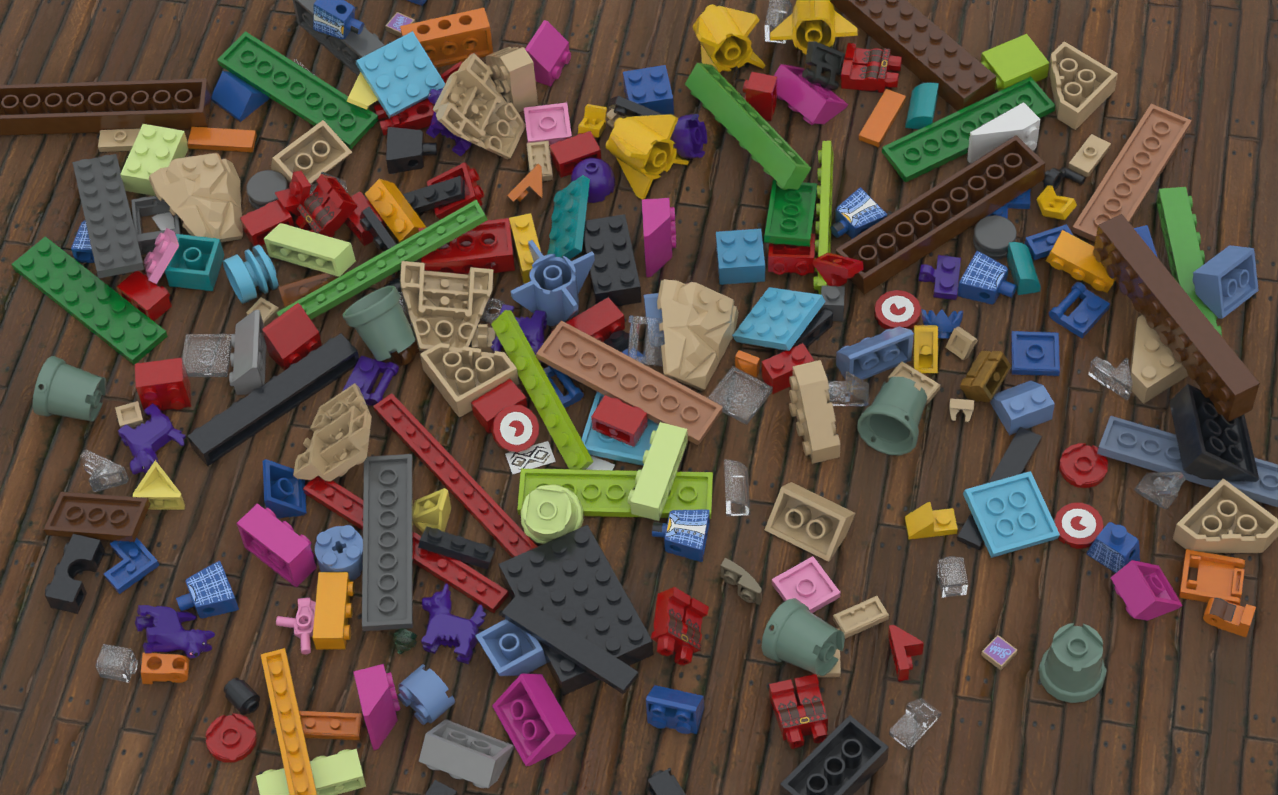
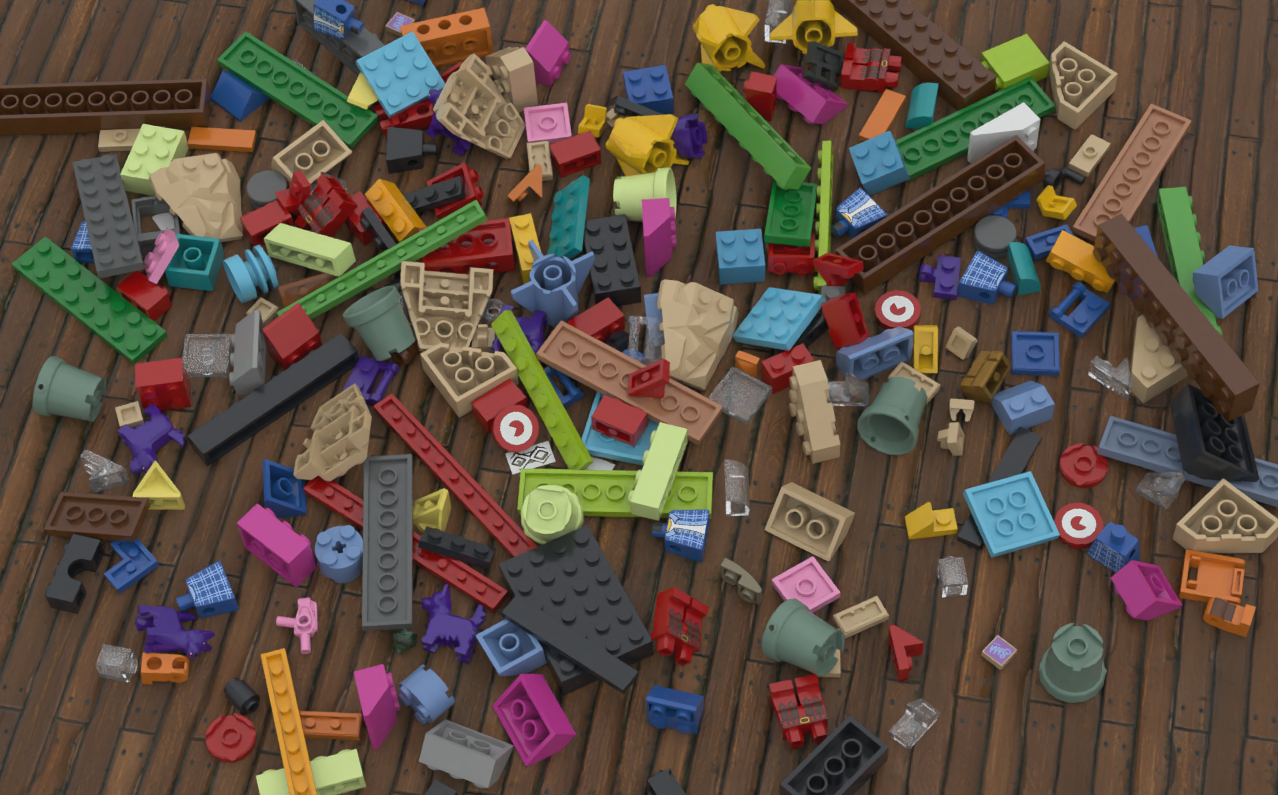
light orange brick [313,572,355,650] -> none
dark purple cylinder [571,158,615,203] -> none
blue piece [921,309,963,338] -> none
none -> yellowish green piece [613,167,677,222]
none -> red slope [627,358,670,399]
none -> red brick [821,292,869,348]
none -> dark azure brick [849,131,910,196]
none -> tan tile [937,422,965,456]

